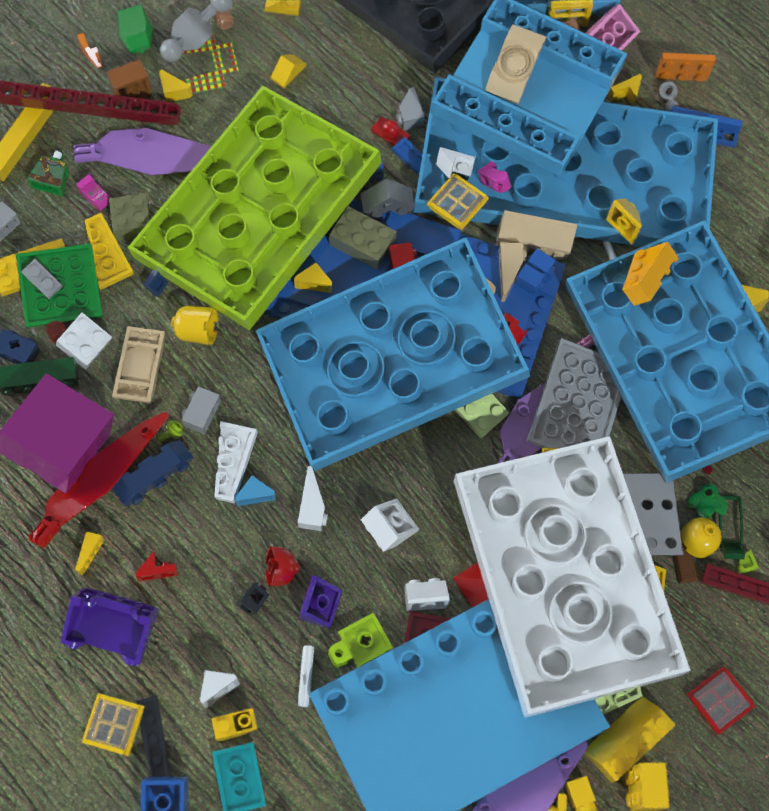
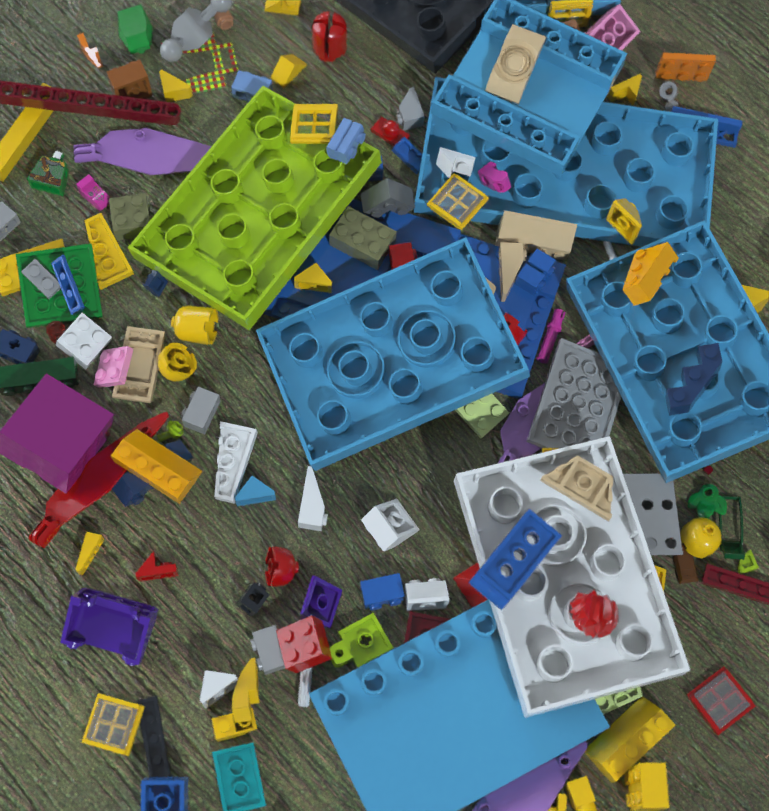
none -> blue slope [51,255,84,315]
none -> bright pink plate [94,346,133,388]
none -> light orange slope [111,429,202,504]
none -> yellow cylinder [157,343,197,382]
none -> medium blue brick [231,70,273,102]
none -> yellow slope [232,658,259,723]
none -> light grey brick [250,625,285,675]
none -> brick [276,616,332,673]
none -> yellow piece [290,104,338,144]
none -> red cylinder [312,11,347,62]
none -> medium blue brick [326,118,366,164]
none -> blue piece [360,573,405,611]
none -> blue hinge [468,509,562,610]
none -> dark pink pin [537,309,566,364]
none -> tan wing [540,455,613,522]
none -> red hair [569,590,619,638]
none -> dark blue brick [665,343,723,416]

